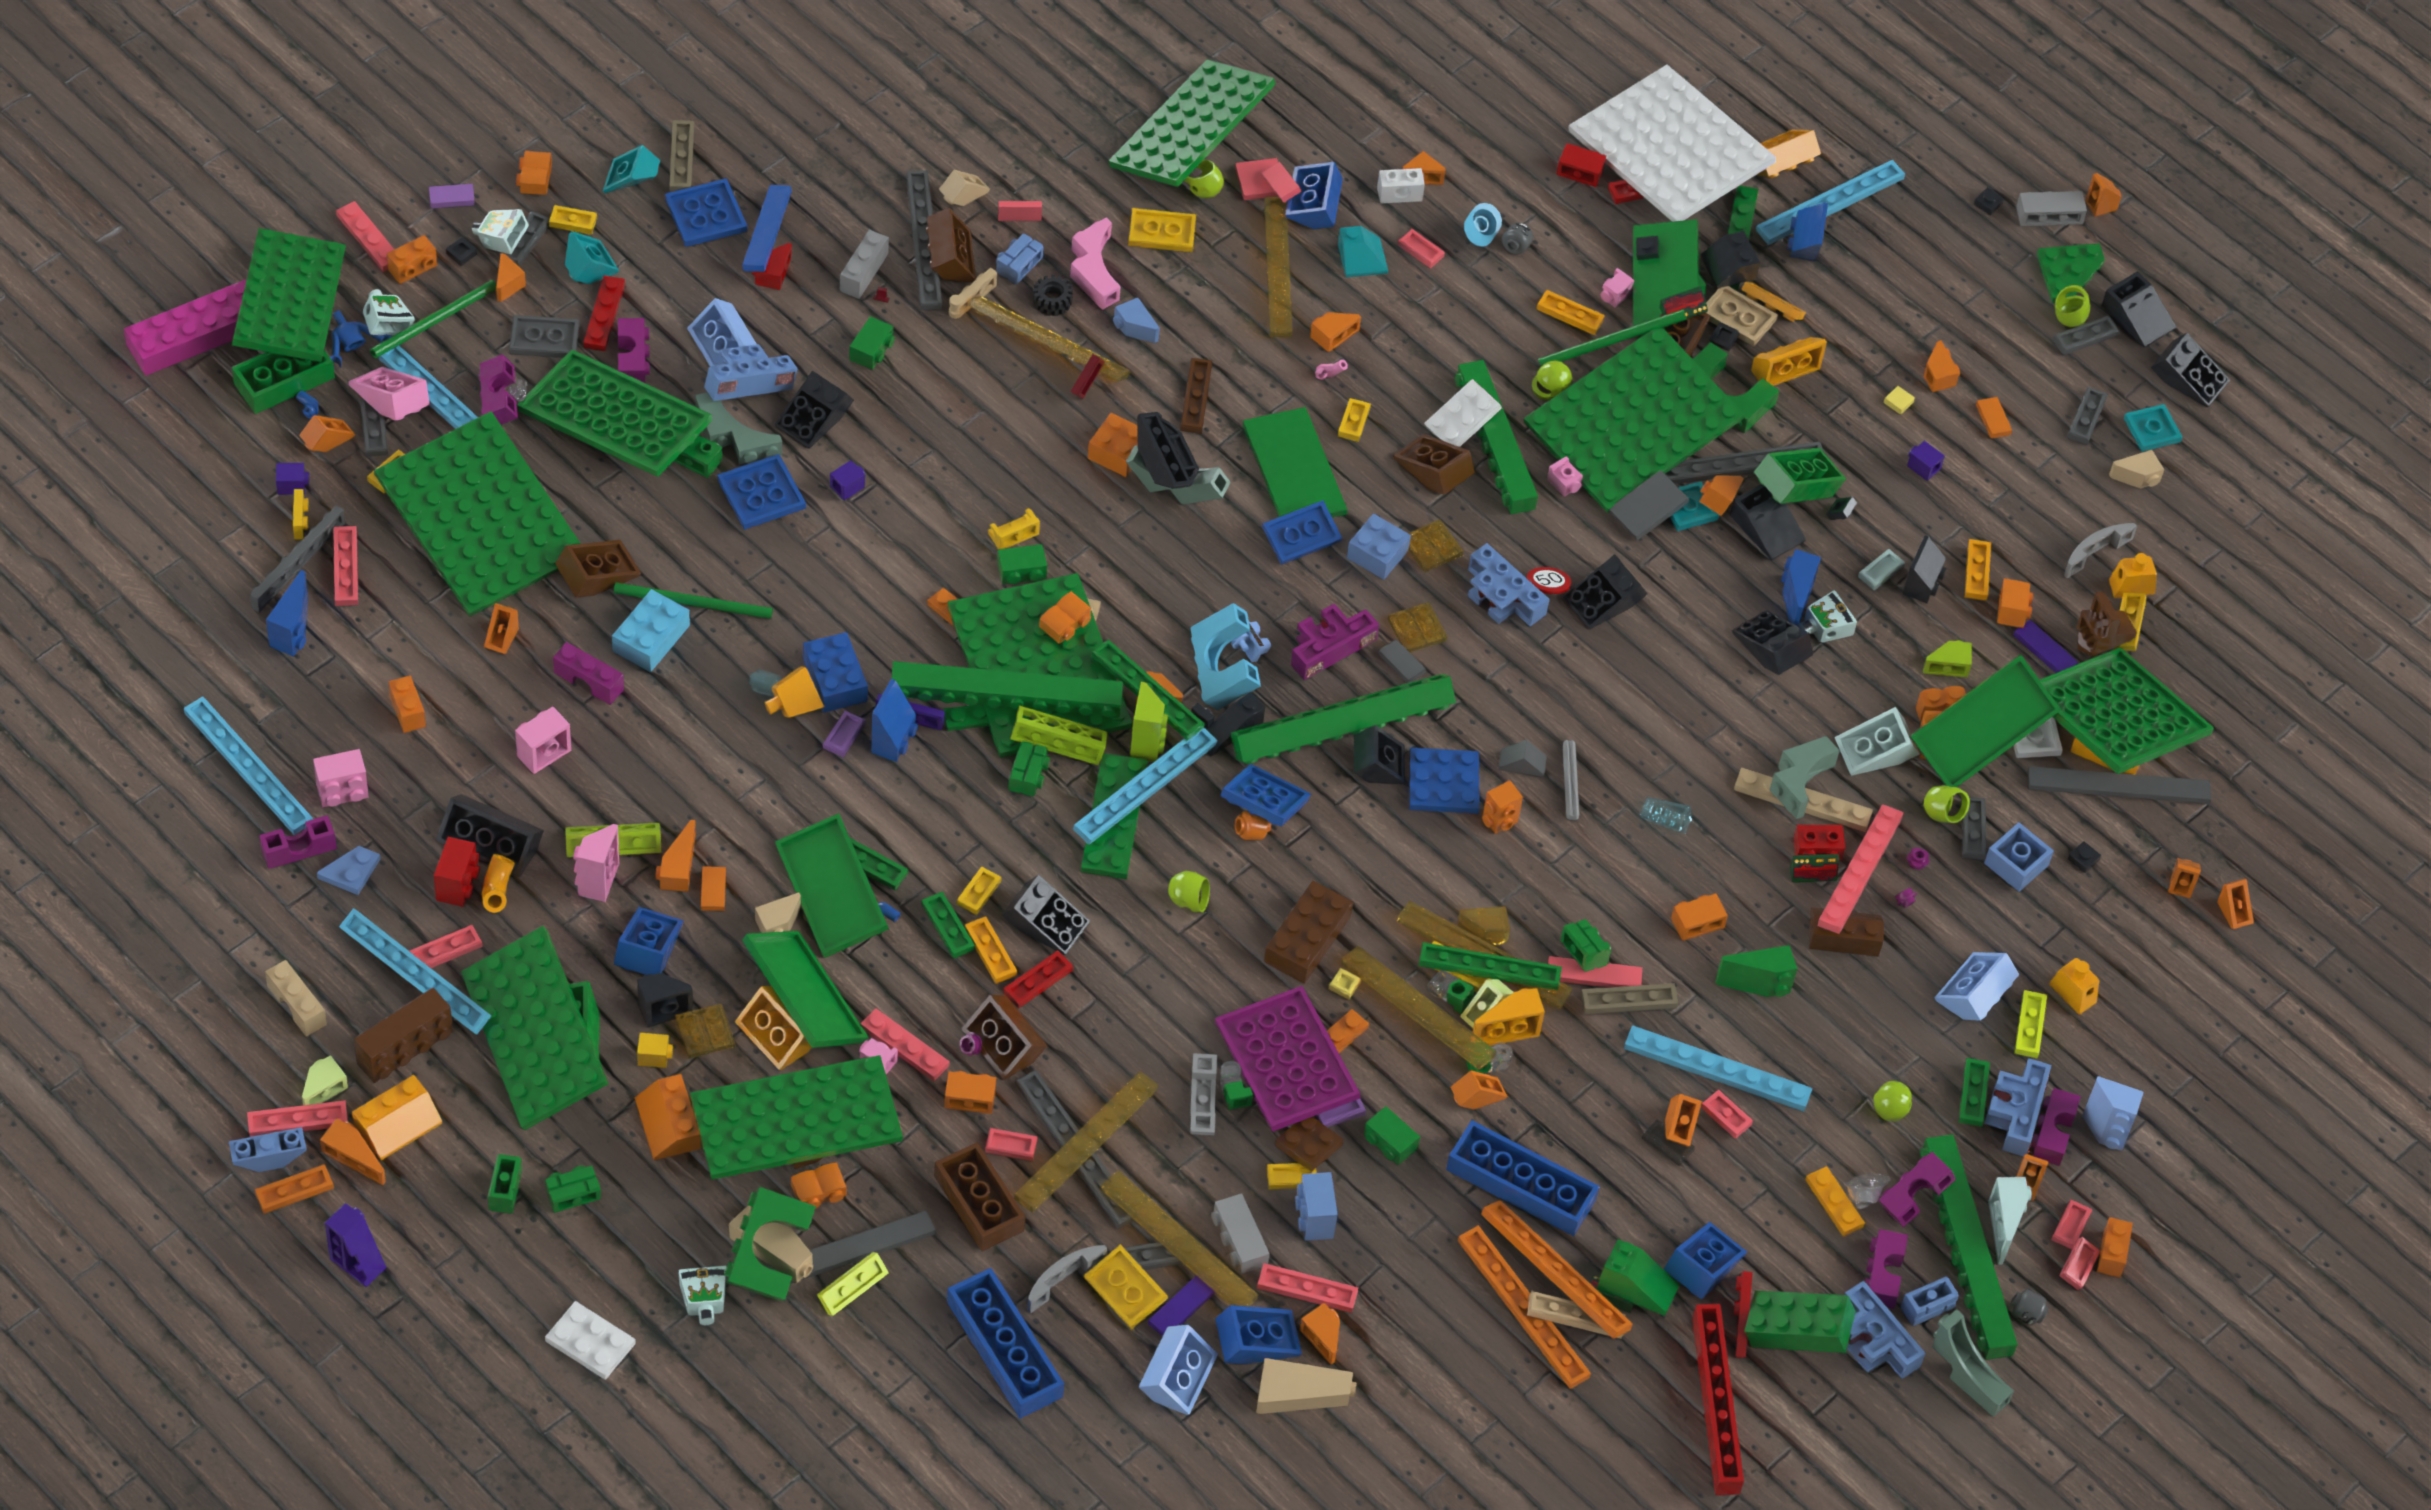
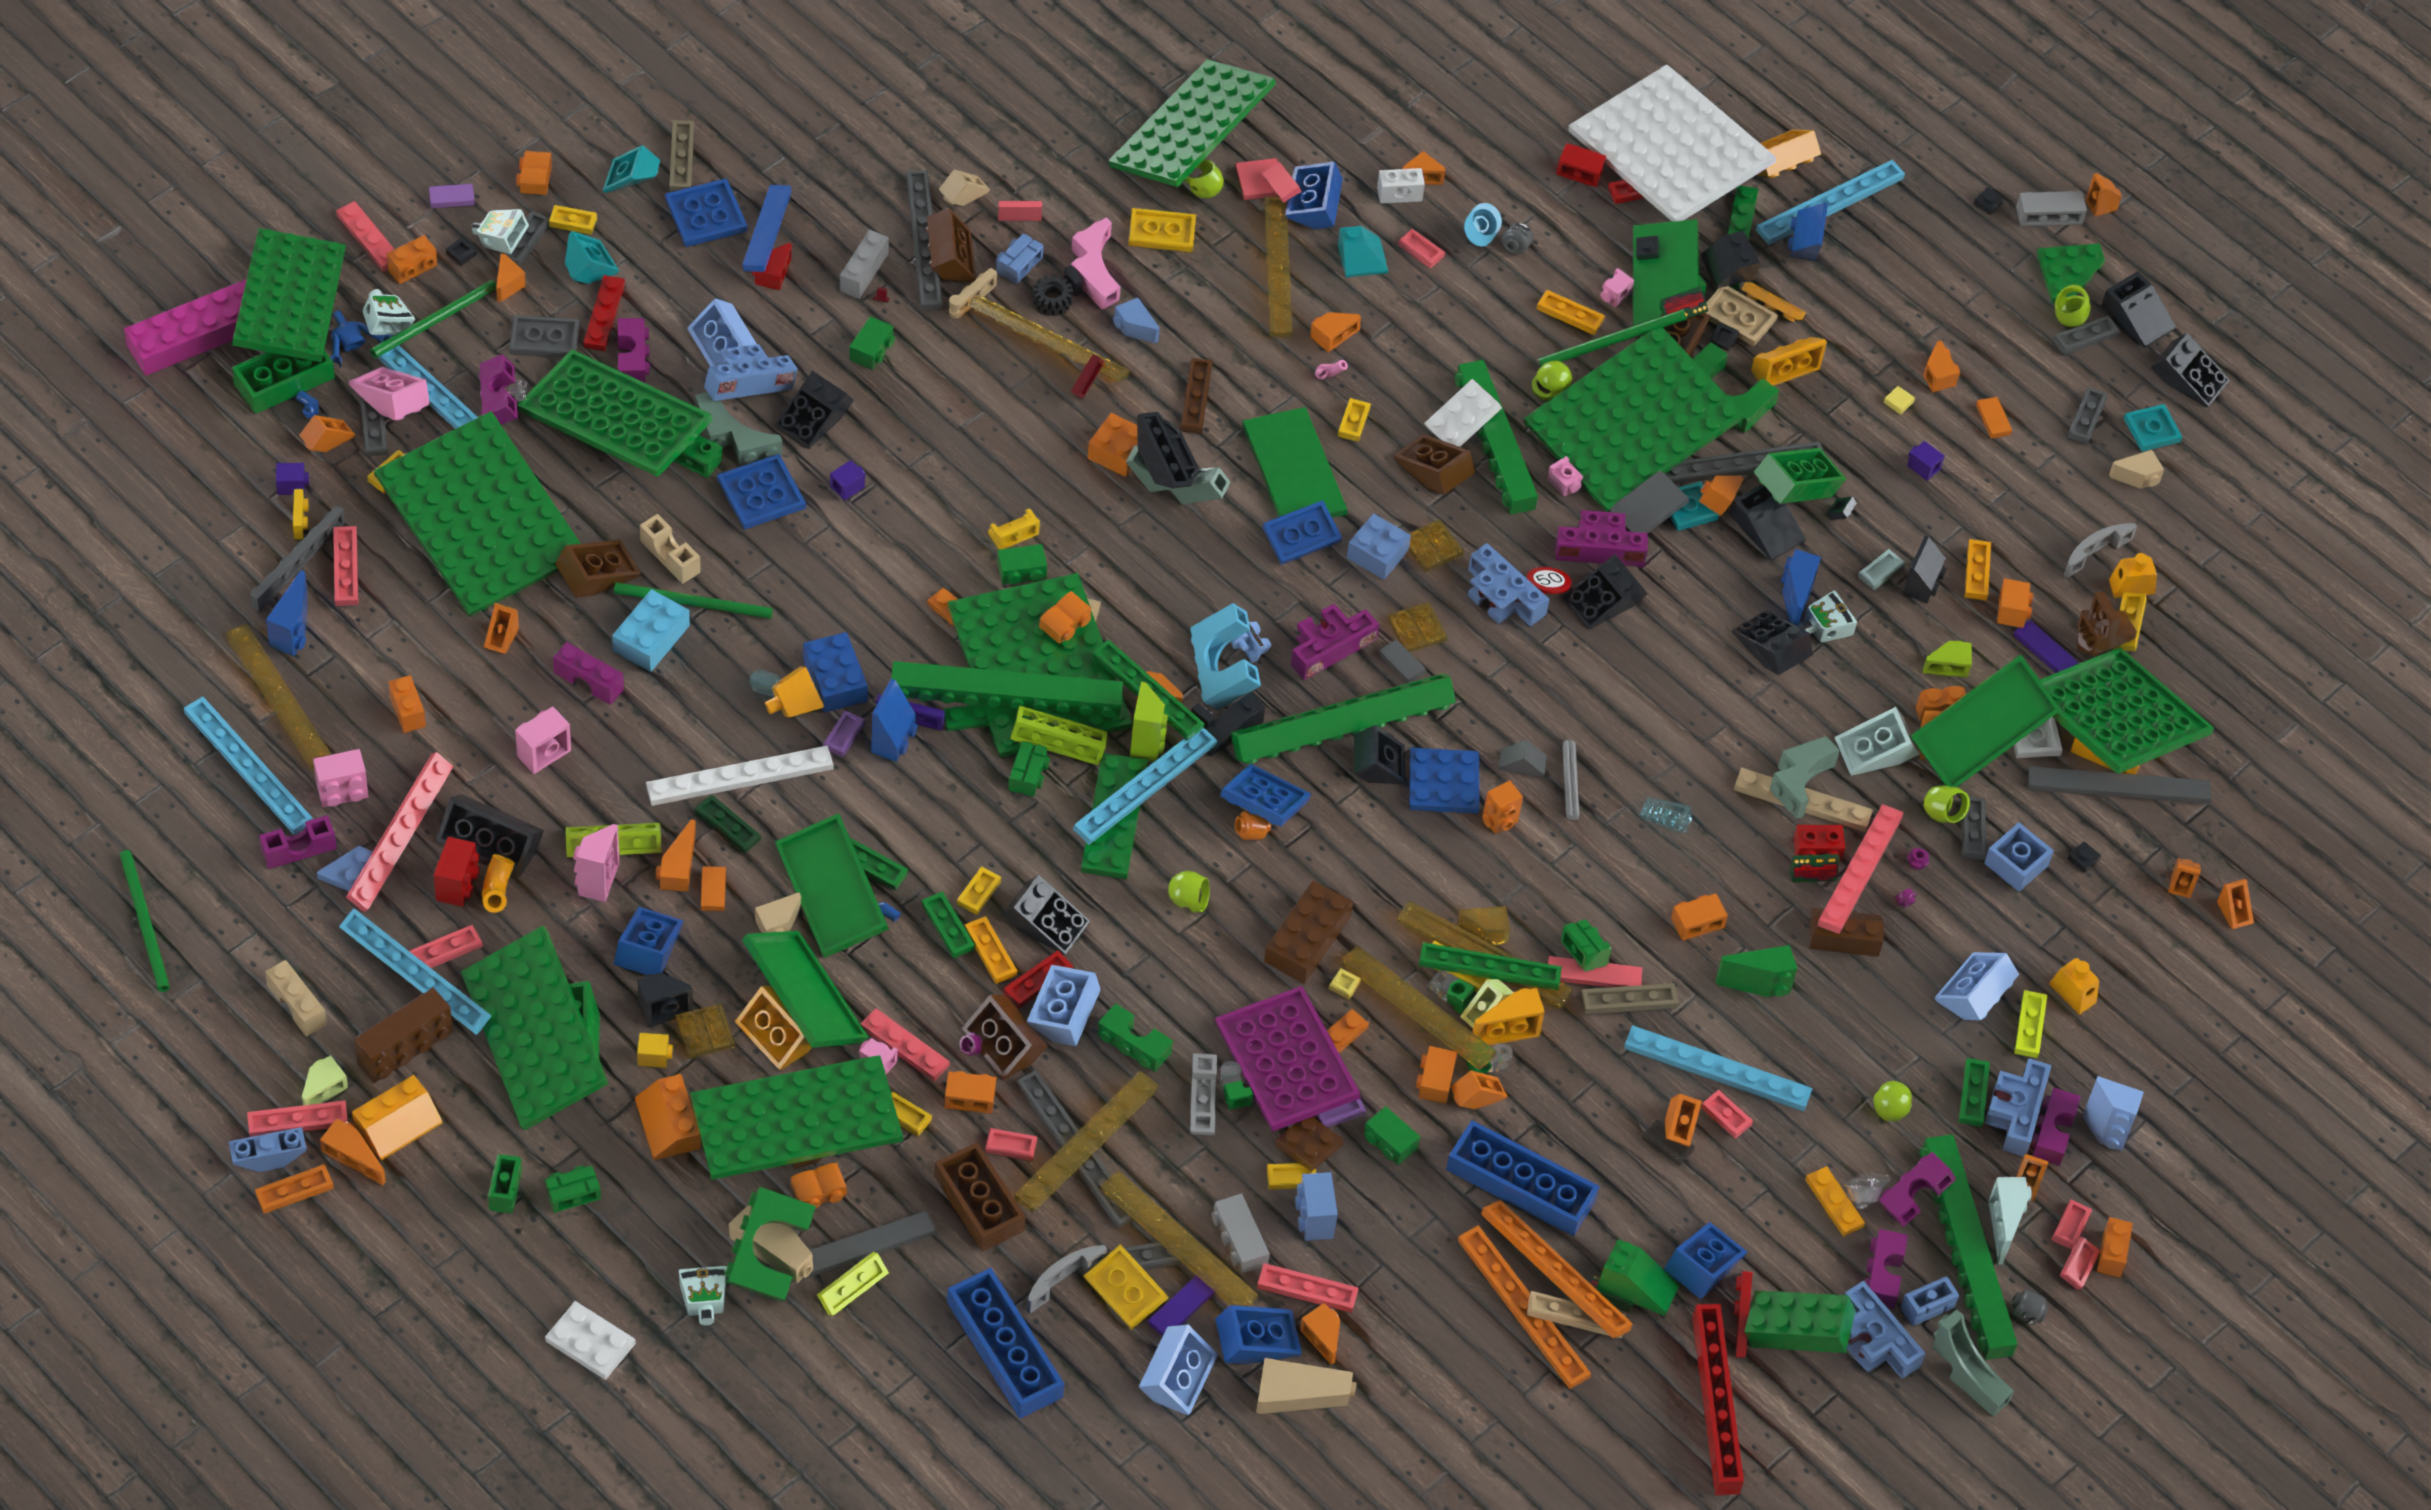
dark purple wedge [325,1203,387,1287] -> none
none -> green piece [120,850,170,992]
none -> clear yellow plate [226,623,331,770]
none -> coral plate [346,752,454,912]
none -> tan arch [640,514,701,584]
none -> white plate [646,746,833,806]
none -> dark green tile [695,794,761,854]
none -> yellow tile [891,1092,932,1136]
none -> light blue slope [1027,965,1101,1046]
none -> black tile [1064,265,1082,296]
none -> green arch [1097,1003,1173,1072]
none -> orange brick [1415,1046,1457,1104]
none -> magenta piece [1555,510,1648,567]

